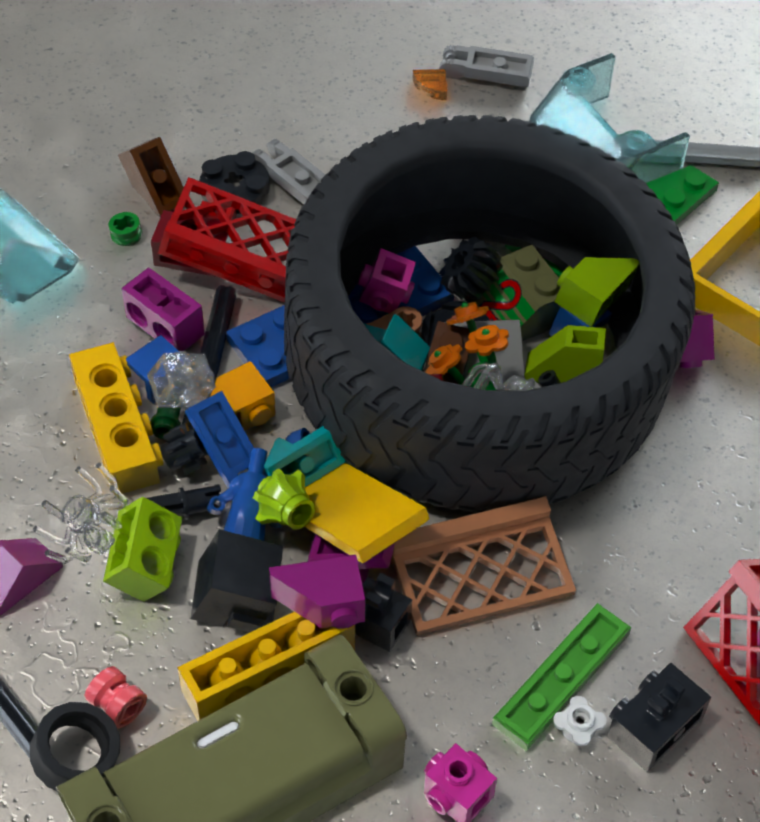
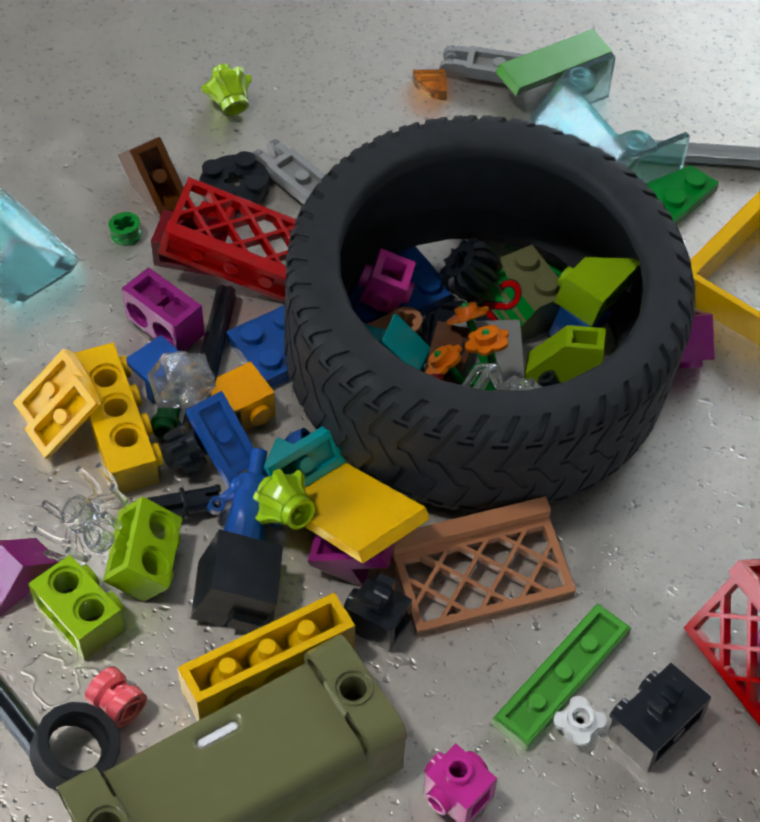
magenta slope [269,555,365,629] -> none
none -> yellow slope [13,349,101,458]
none -> lime brick [28,555,126,661]
none -> lime rock [201,63,252,116]
none -> bright green tile [496,29,613,96]

